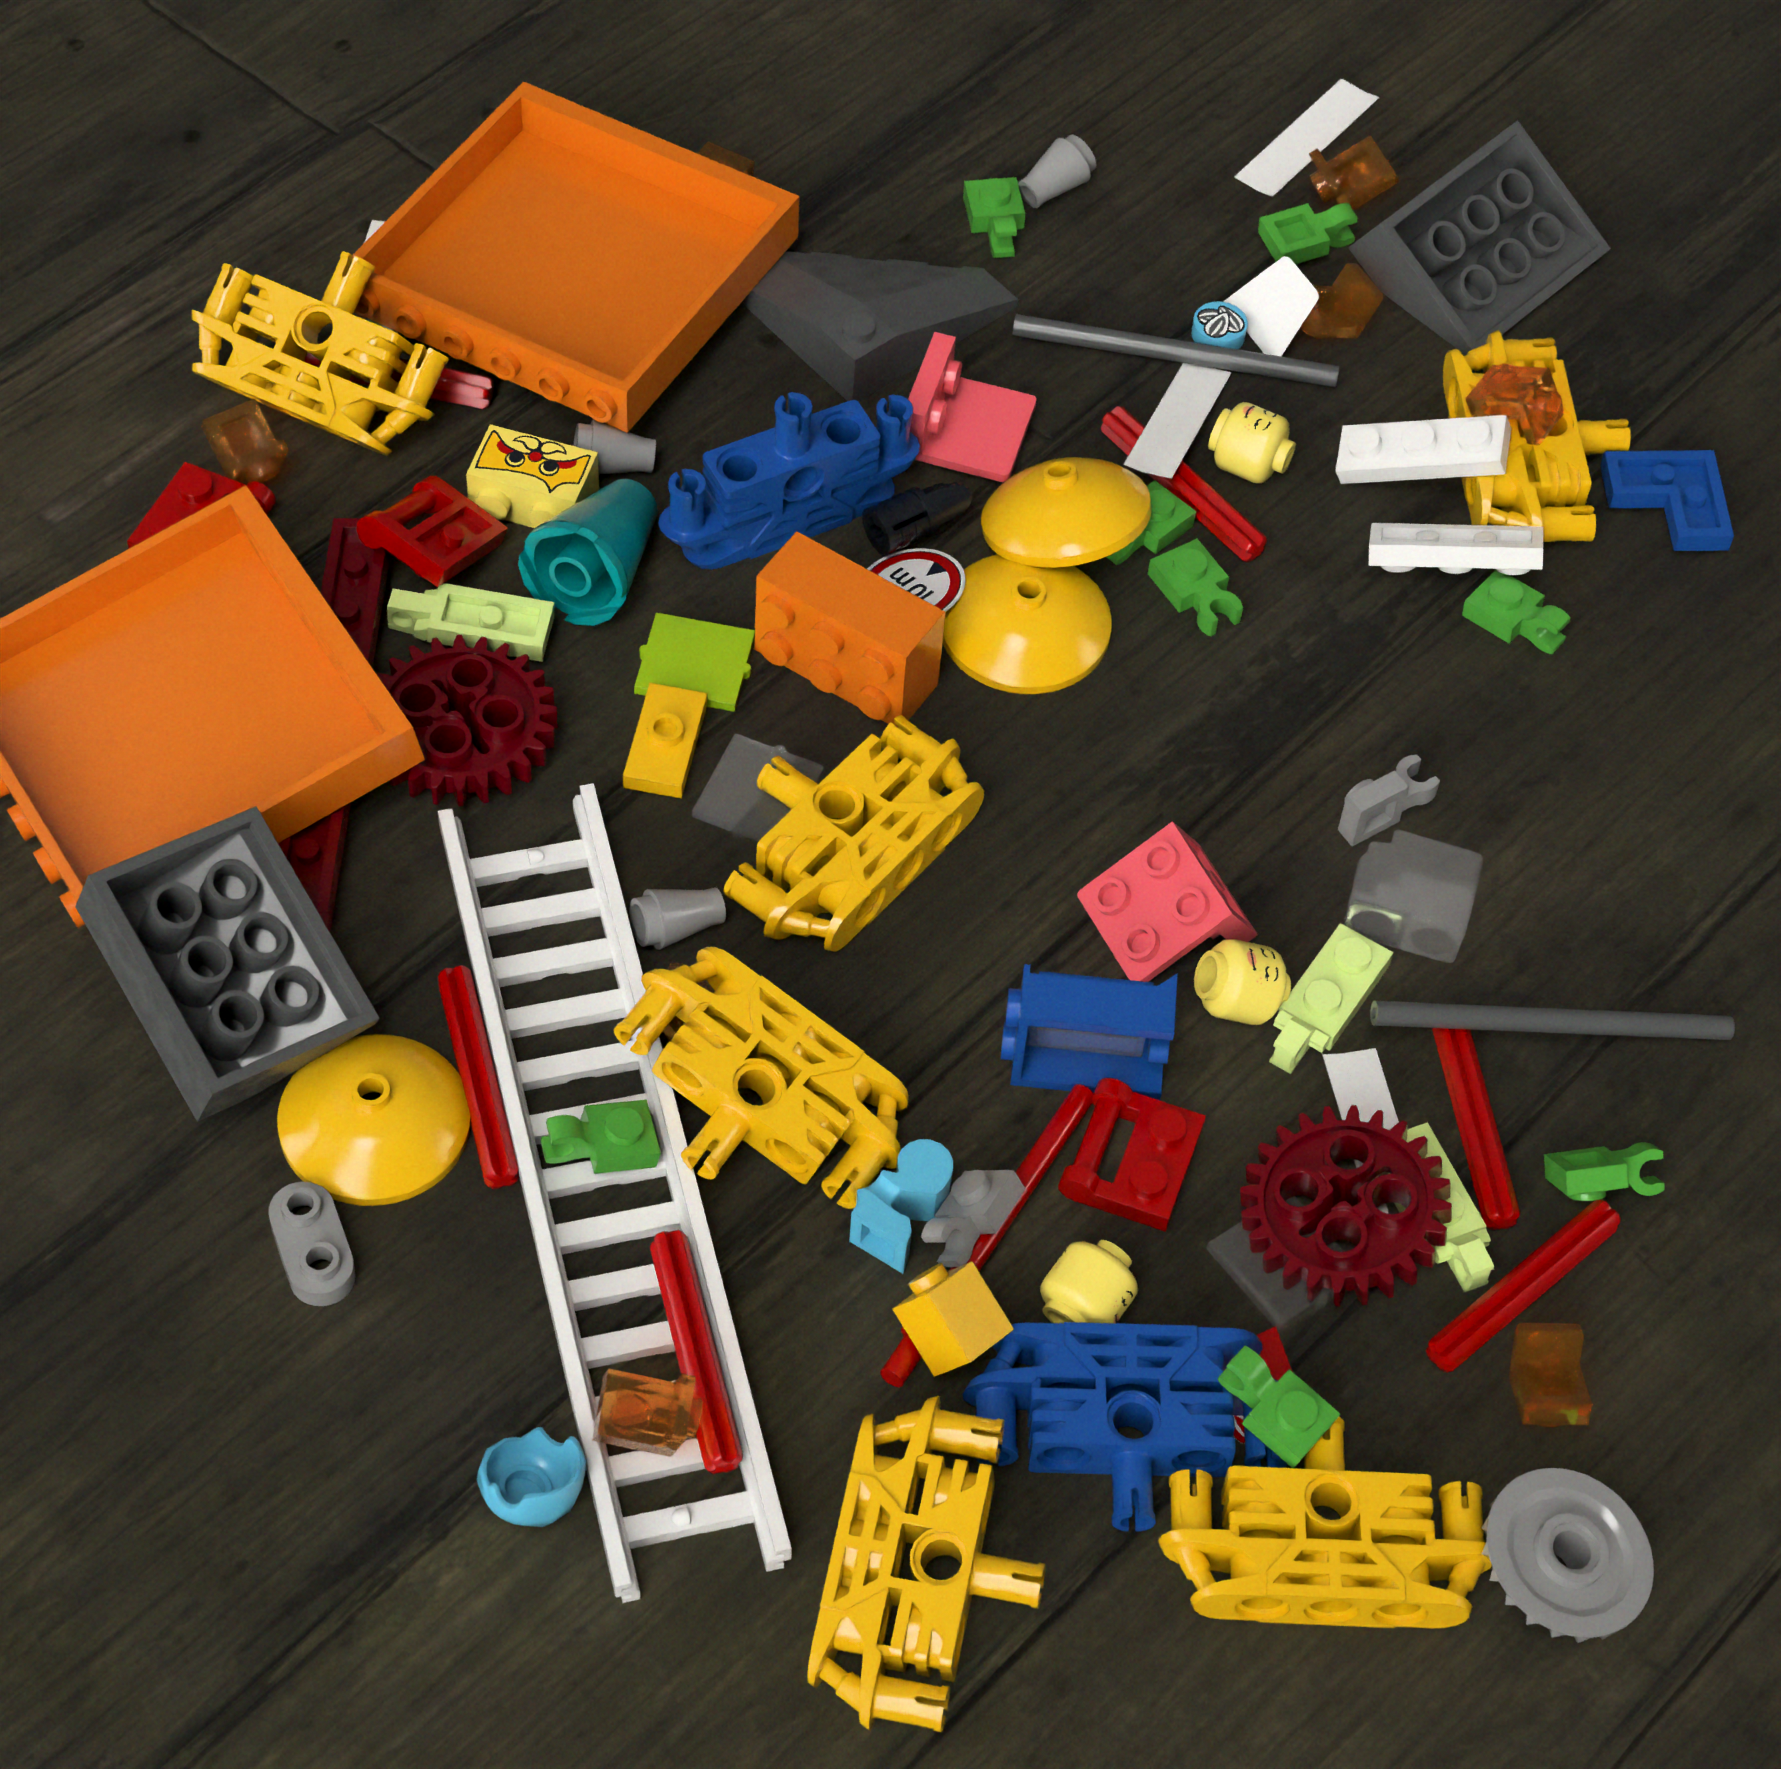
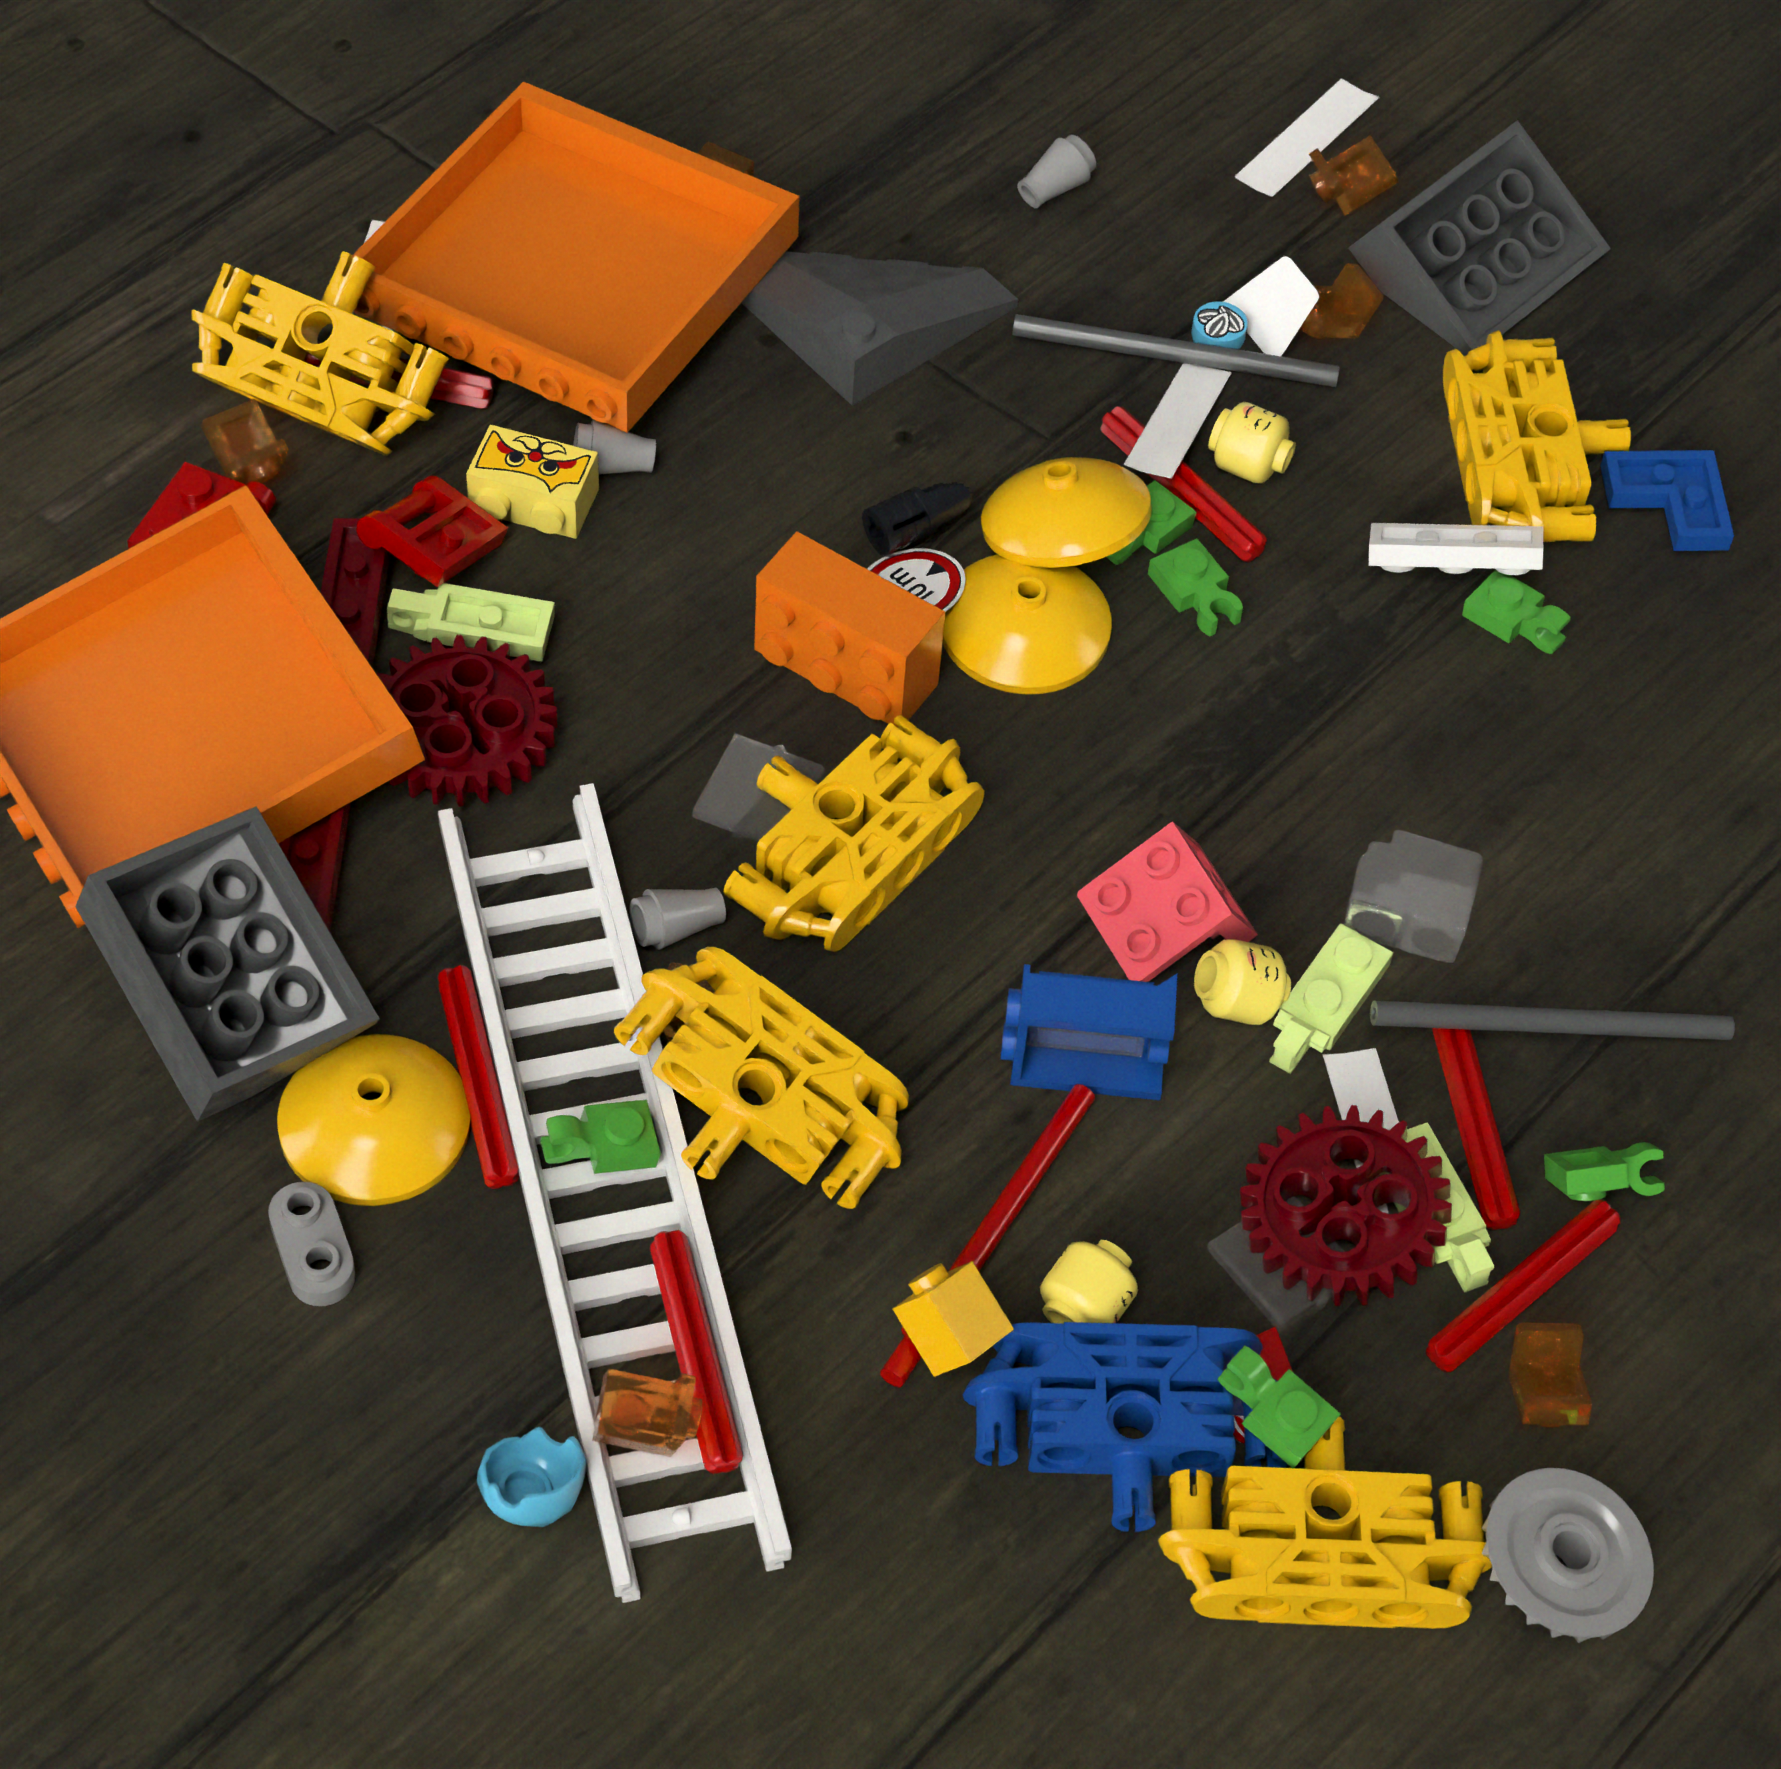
teal cone [518,479,658,626] -> none
yellow plate [623,683,707,799] -> none
lime piece [634,612,755,712] -> none
blue piece [658,392,920,570] -> none
yellow piece [807,1396,1046,1732] -> none
medium azure leg [849,1139,953,1274] -> none
coral bracket [908,332,1036,482] -> none
light grey plate [921,1170,1025,1267] -> none
bright green plate [963,177,1025,258] -> none
red plate [1058,1078,1206,1232] -> none
bright green plate [1258,203,1358,264] -> none
white plate [1335,415,1511,484] -> none
light grey plate [1338,755,1440,846] -> none
clear orange bracket [1465,364,1564,445] -> none

